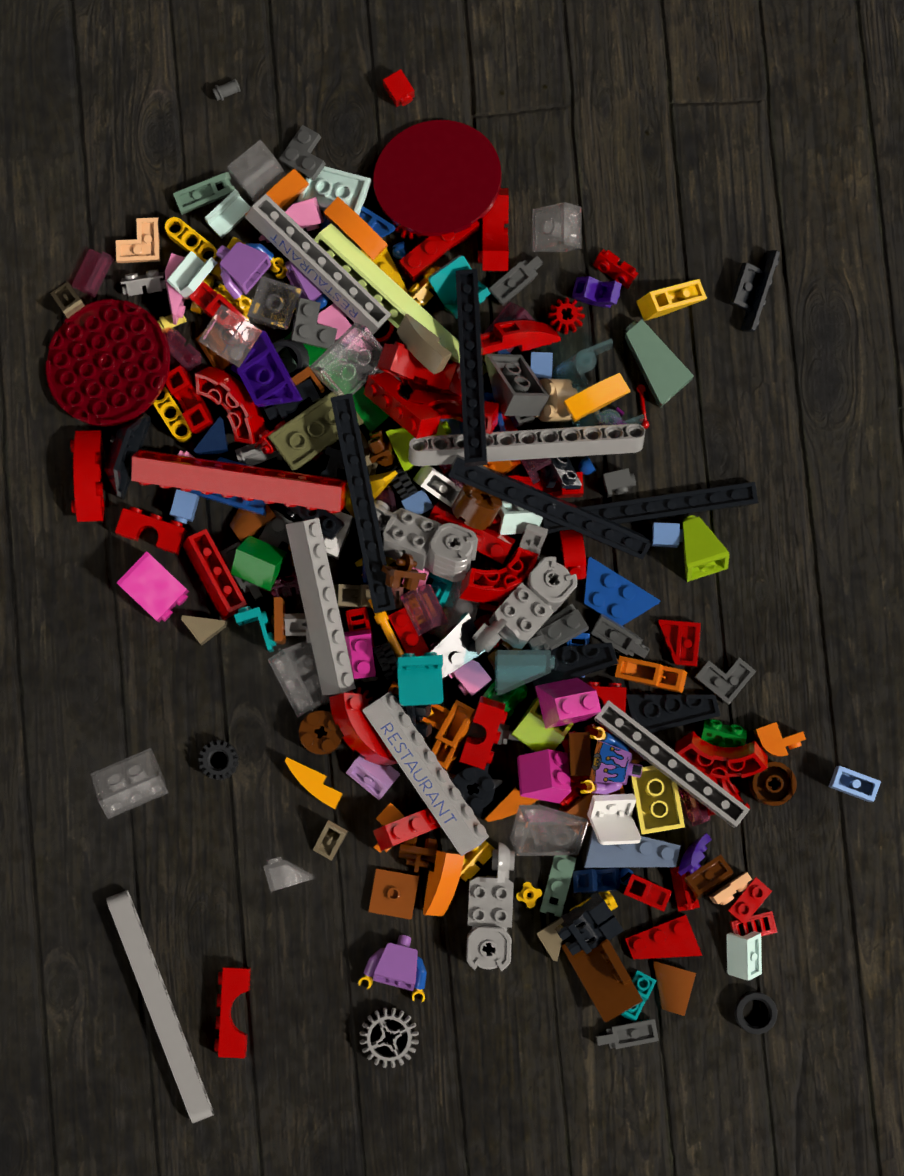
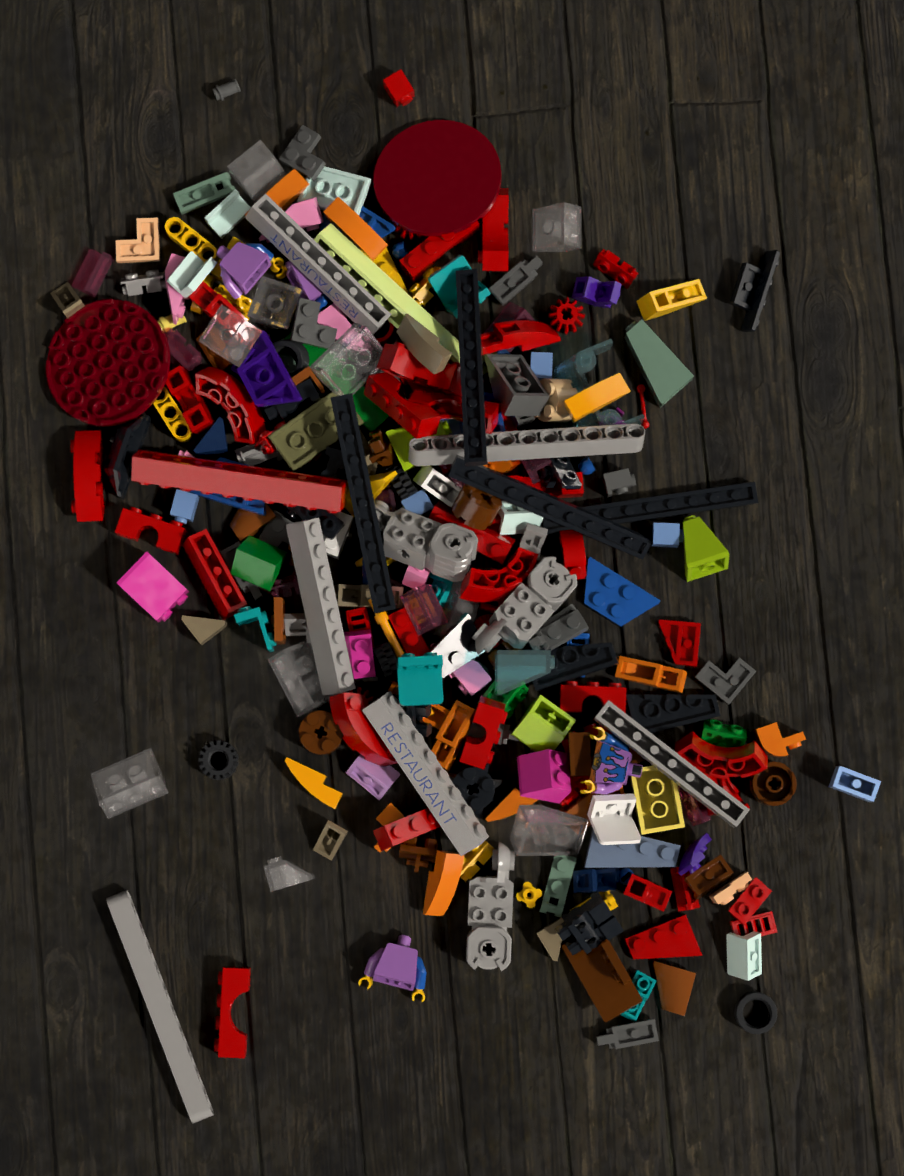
light grey gear [360,1007,419,1068] -> none
dark orange plate [369,869,419,920] -> none
reddish brown hips [381,553,427,591] -> none
dark pink slope [535,678,601,729] -> none
dark grey hinge [590,614,650,659] -> none

